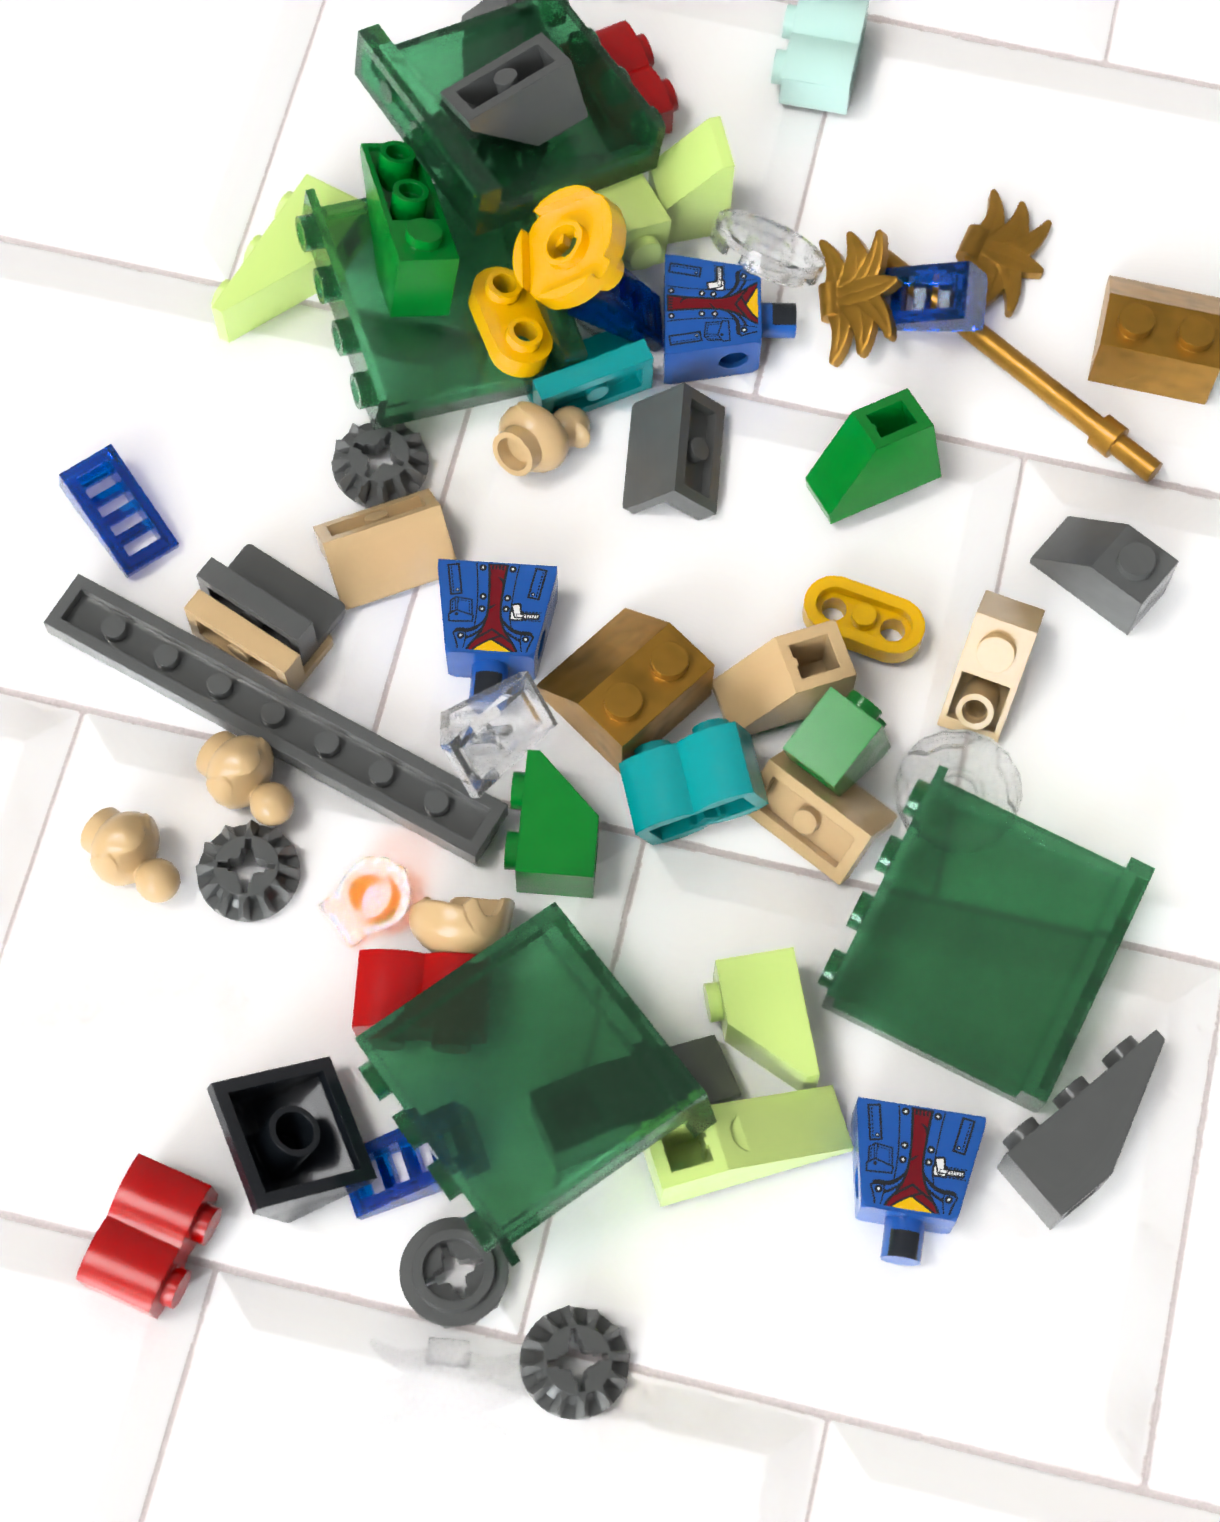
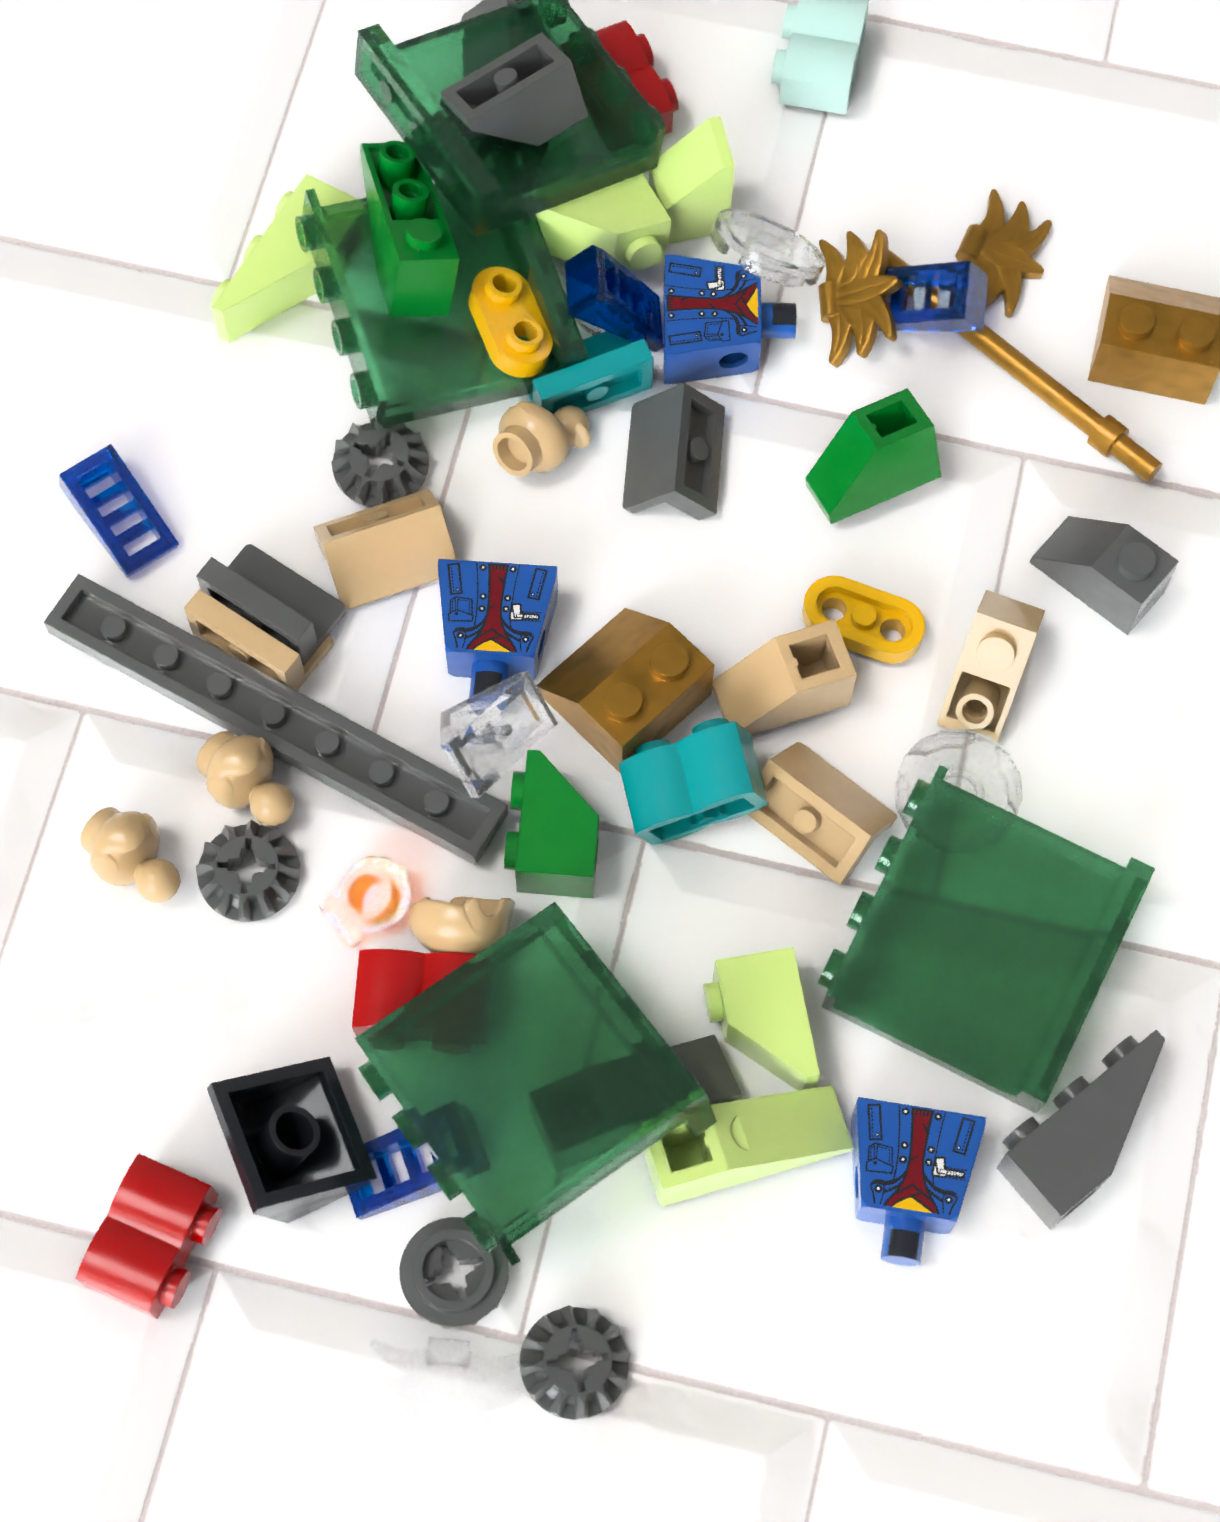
yellow plate [512,185,627,310] -> none
slope [783,686,891,797] -> none

